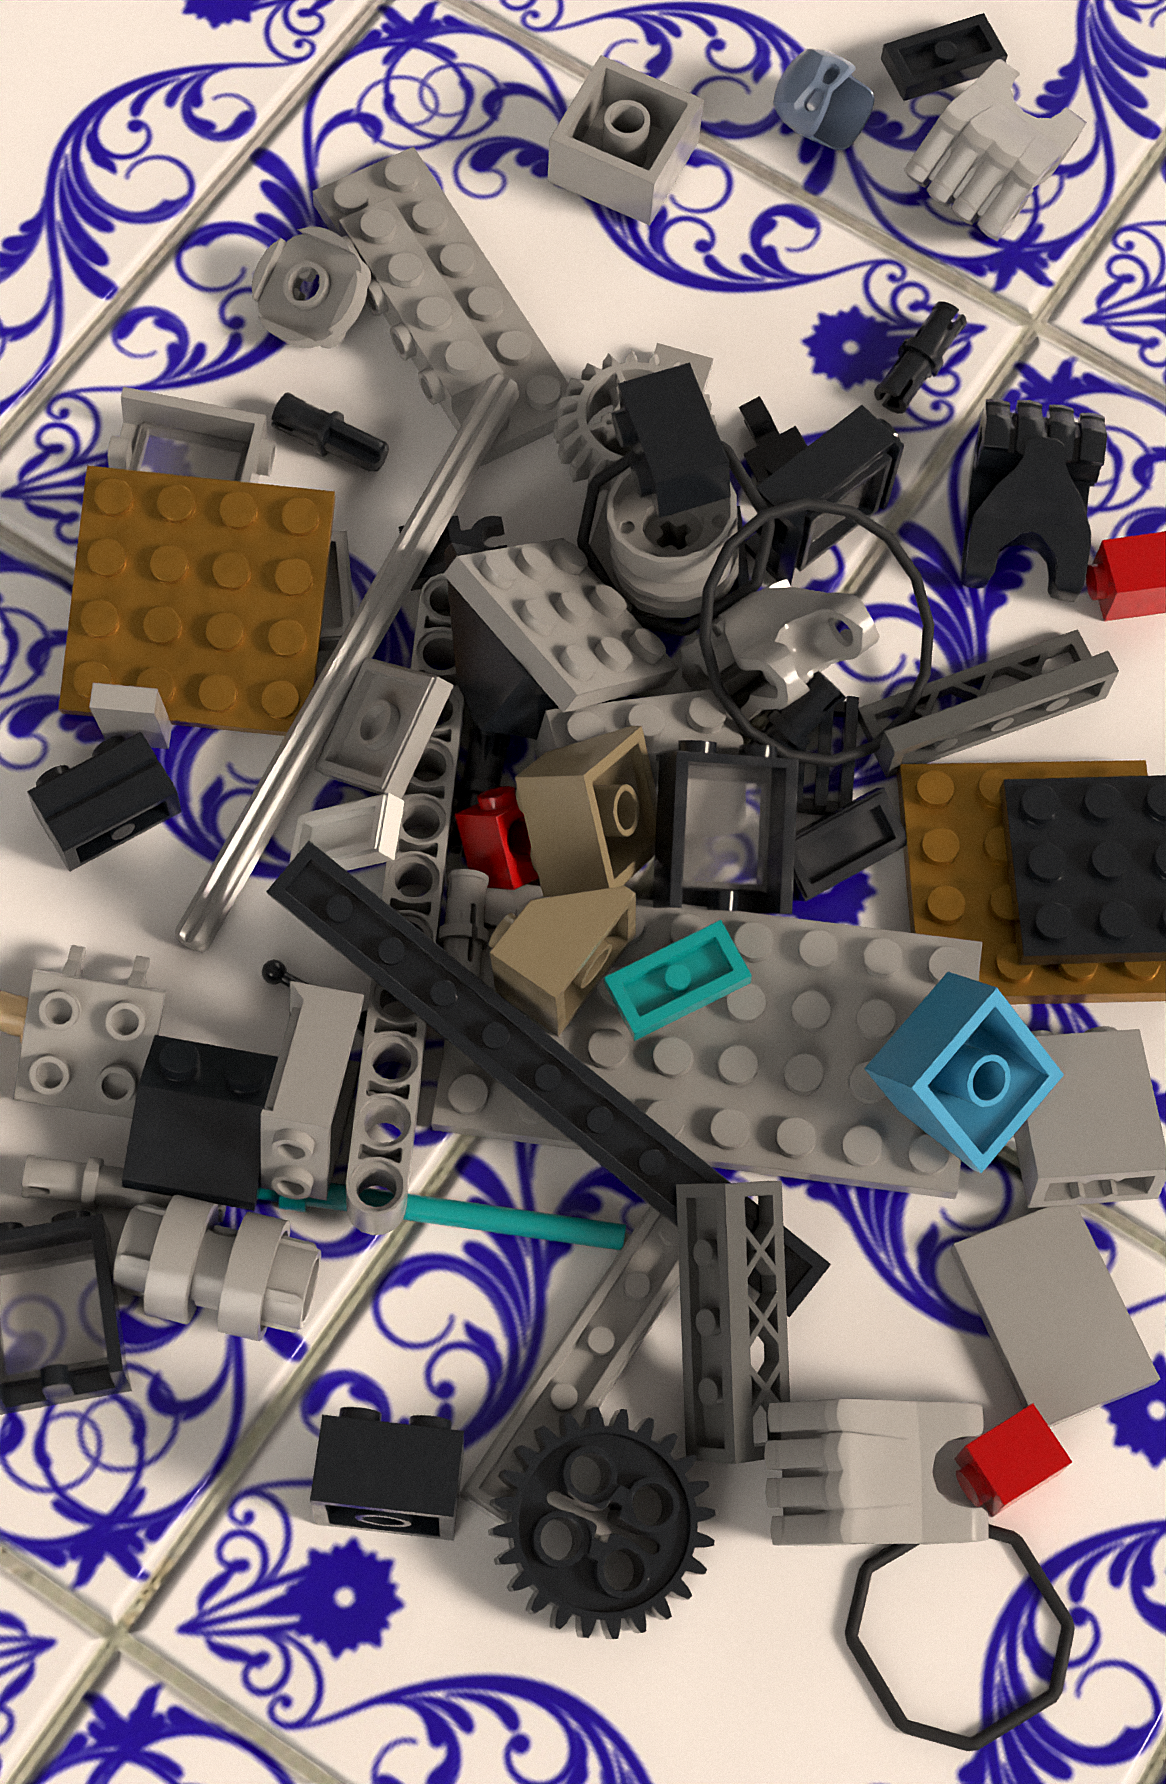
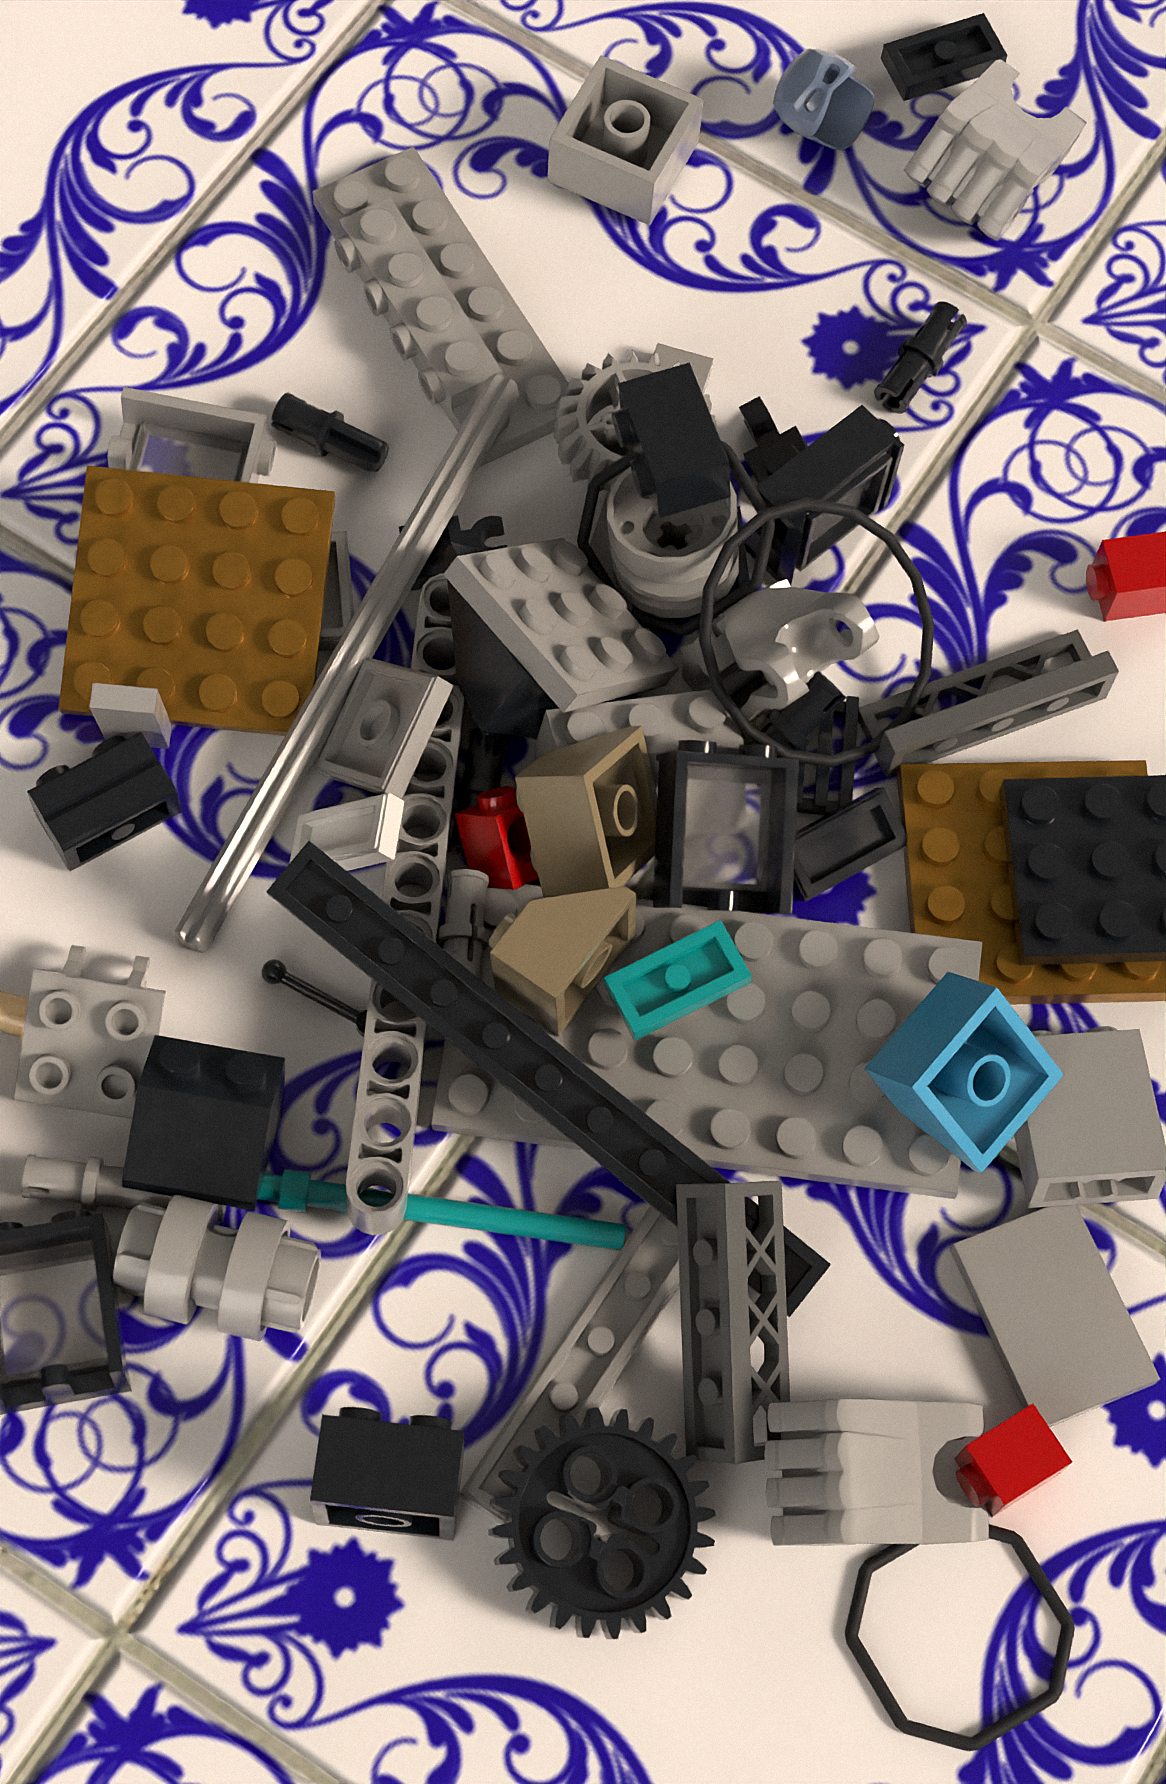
light grey plate [251,227,371,349] -> none
light grey window [261,981,364,1200] -> none
black piece [960,399,1107,602] -> none

